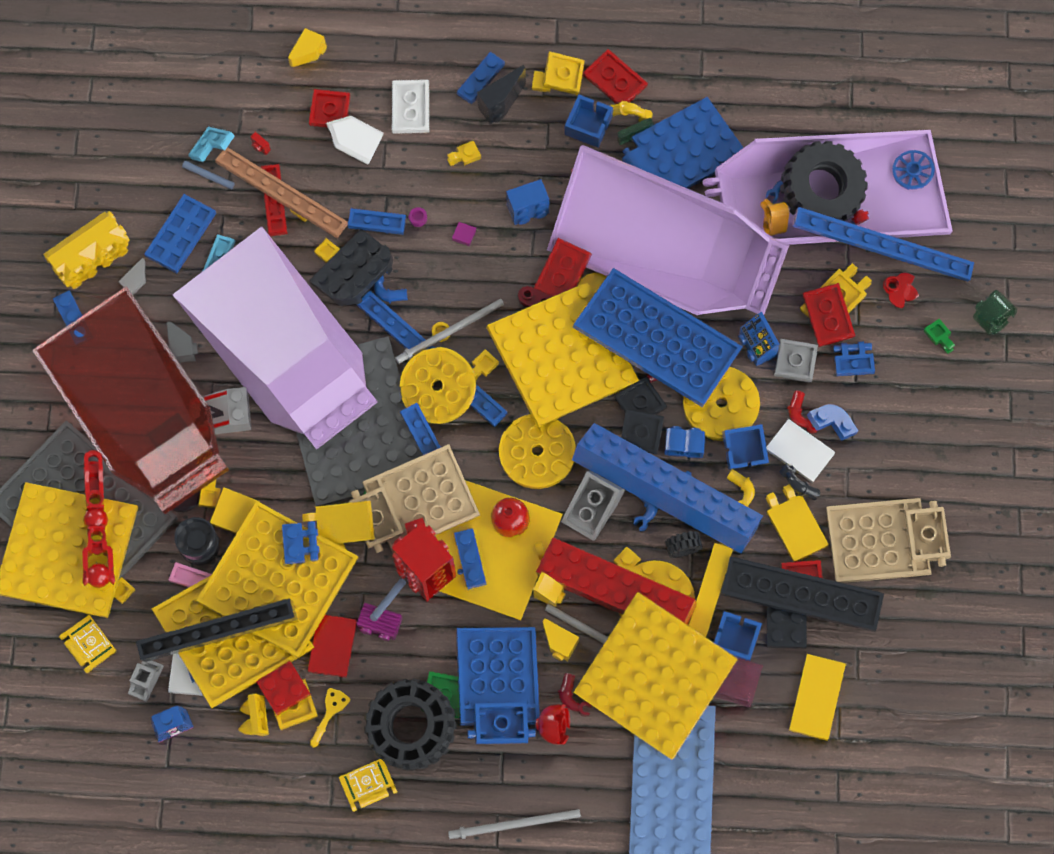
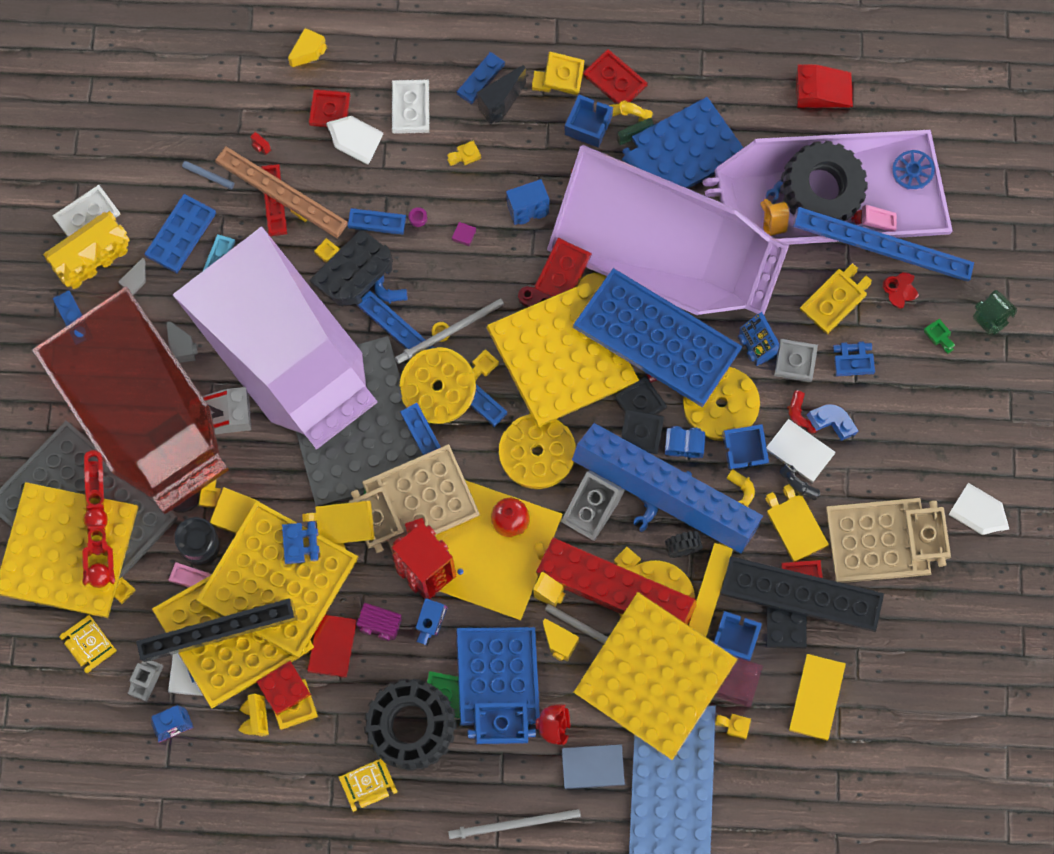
medium azure tile [188,126,235,162] -> none
yellow piece [310,688,351,747] -> none
sand blue bar [370,579,406,621] -> none
blue plate [454,528,487,589] -> none
dark red piece [558,673,592,717] -> none
red tile [802,283,855,347] -> none
none -> white tile [53,185,120,237]
none -> blue torso [416,598,448,646]
none -> sand blue tile [562,745,625,789]
none -> yellow plate [715,714,751,739]
none -> red slope [796,64,853,108]
none -> bright pink tile [862,205,896,232]
none -> white tile [949,483,1009,535]

